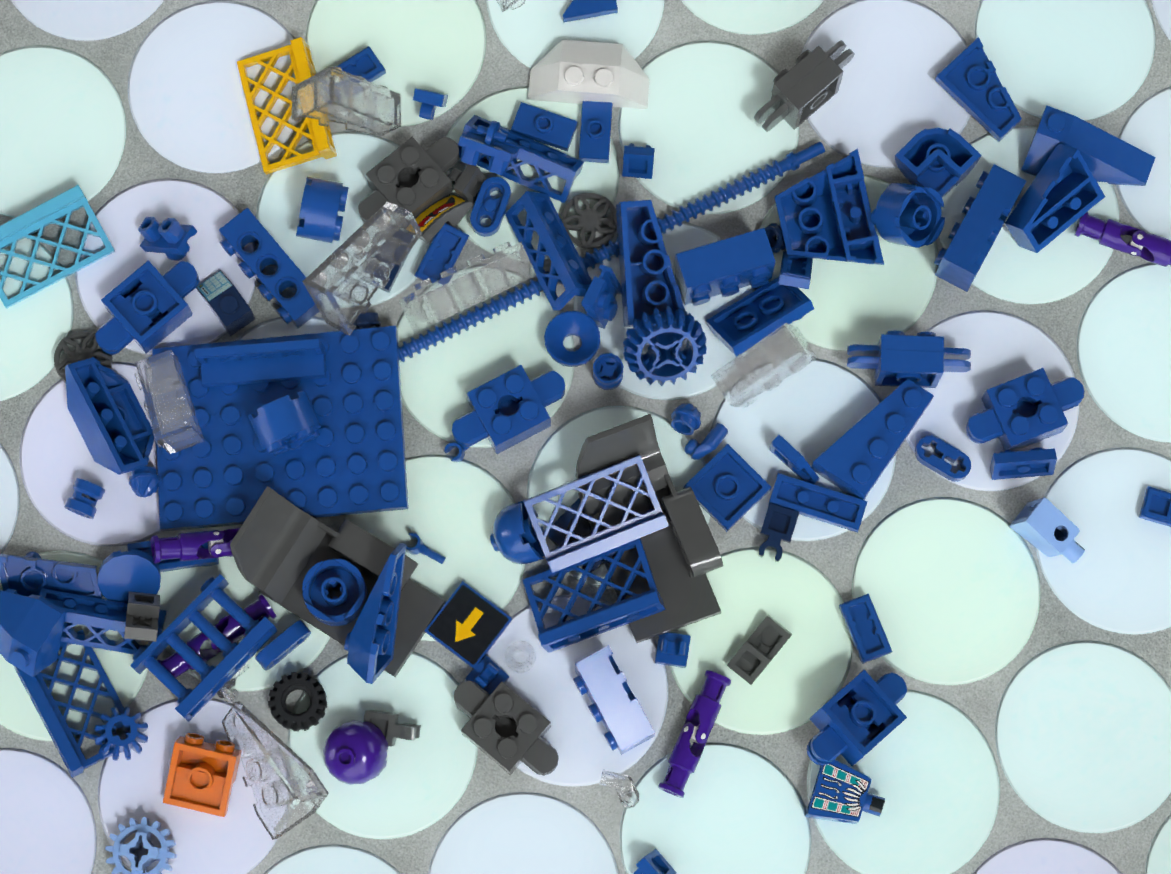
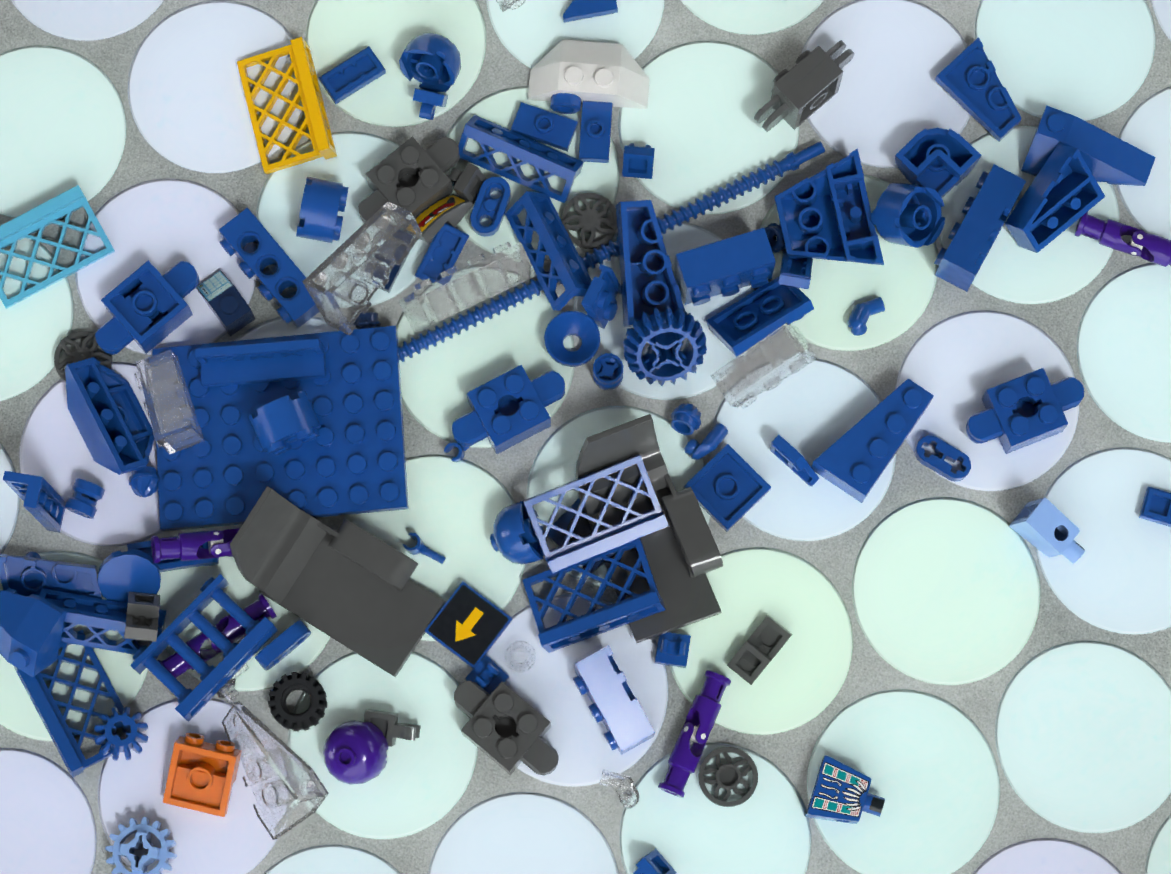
blue hips [138,217,197,261] -> none
clear wedge [292,66,401,137] -> none
blue brick [302,559,368,626] -> none
blue wedge [344,543,406,684] -> none
blue hips [458,120,519,175] -> none
dark blue plate [759,503,799,562] -> none
blue plate [768,473,868,533] -> none
blue brick [806,670,907,766] -> none
blue plate [839,593,893,664] -> none
blue brick [847,330,971,388] -> none
blue plate [990,448,1057,480] -> none
none -> blue fence [3,471,66,533]
none -> blue cylinder [399,33,461,93]
none -> blue tile [550,93,581,114]
none -> dark grey wheel [698,747,758,807]
none -> blue arm [848,297,885,336]

